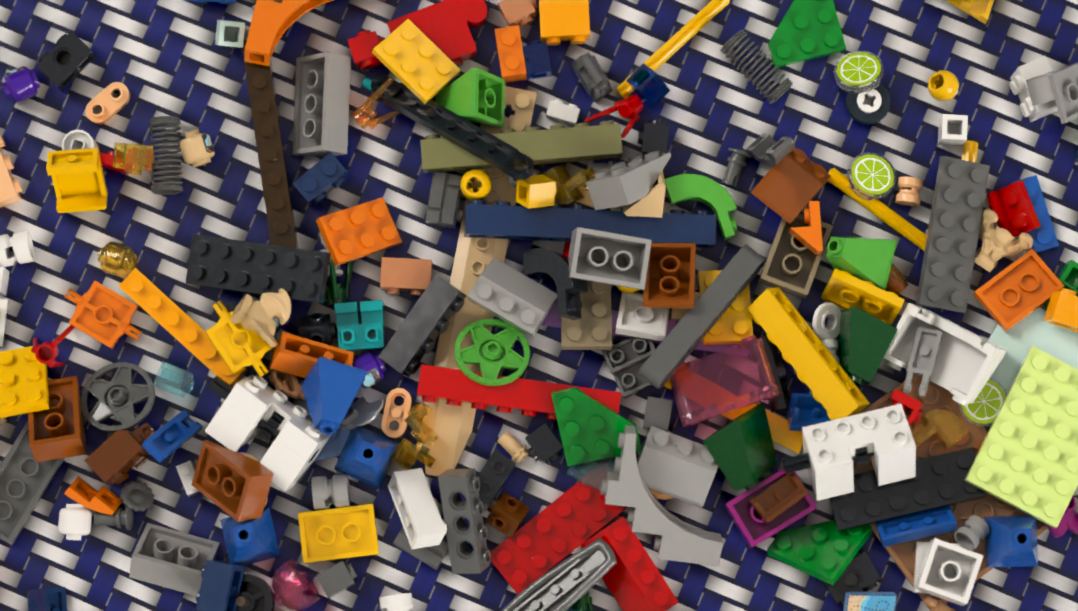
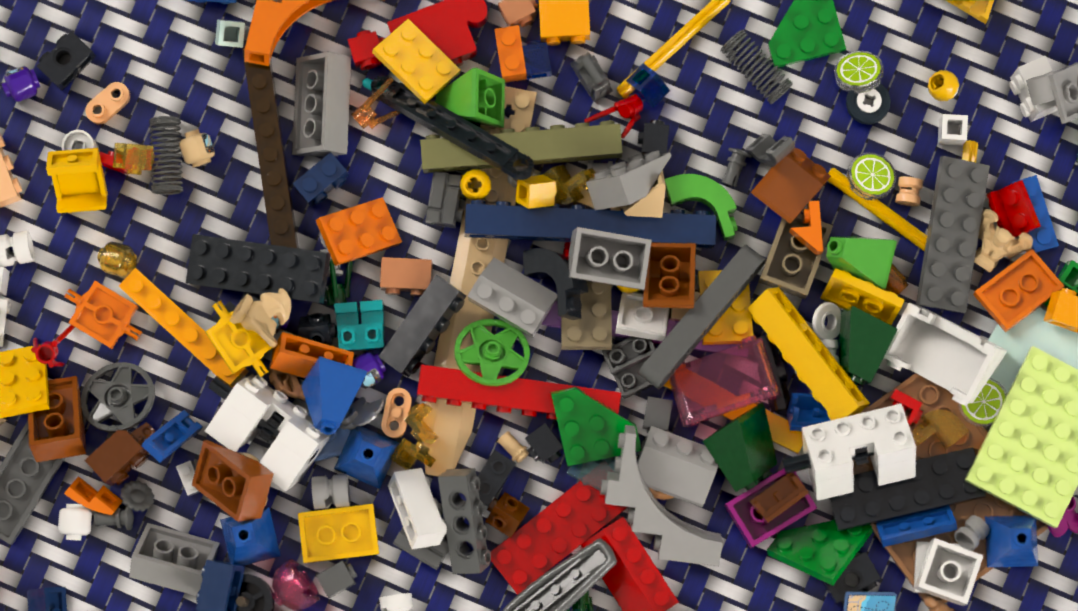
clear light blue brick [153,362,195,398] -> none
white piece [546,99,580,126] -> none
light grey hinge [903,326,943,397] -> none

